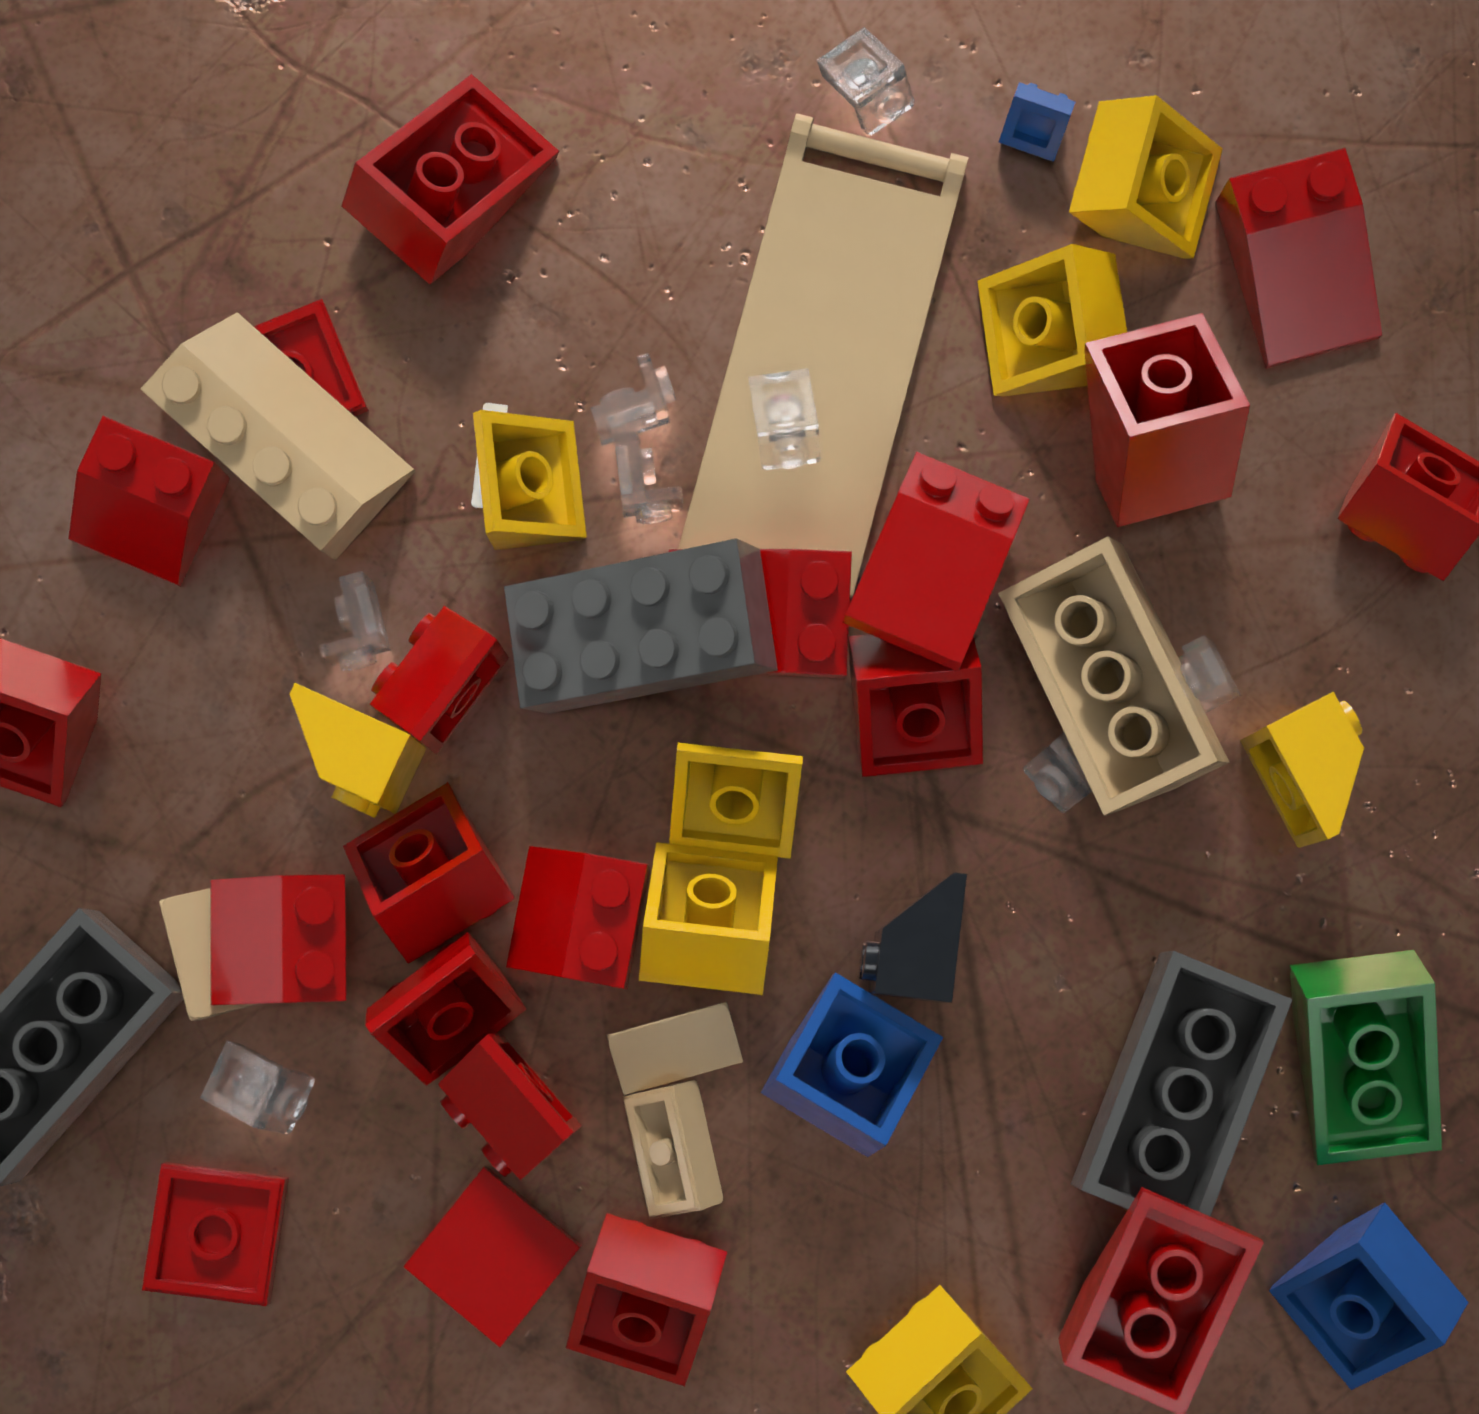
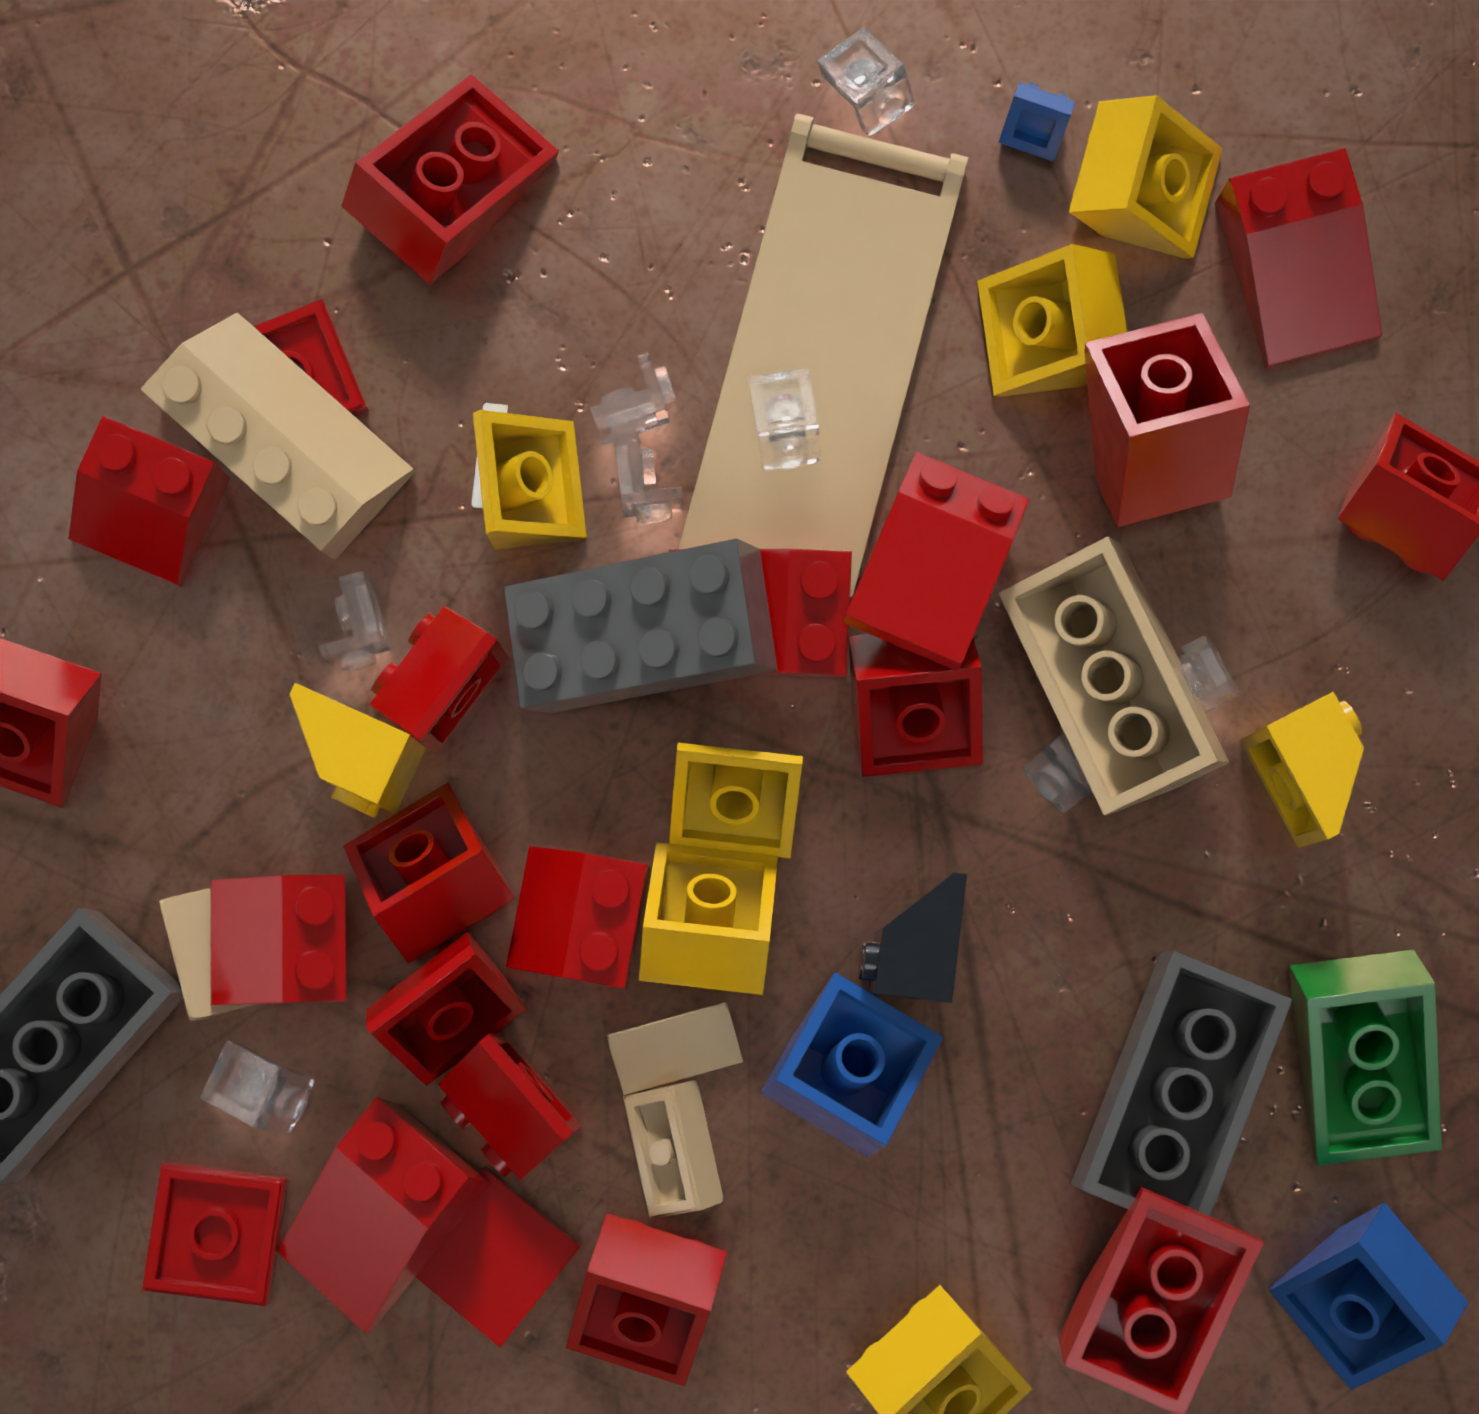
none -> red slope [277,1097,490,1334]

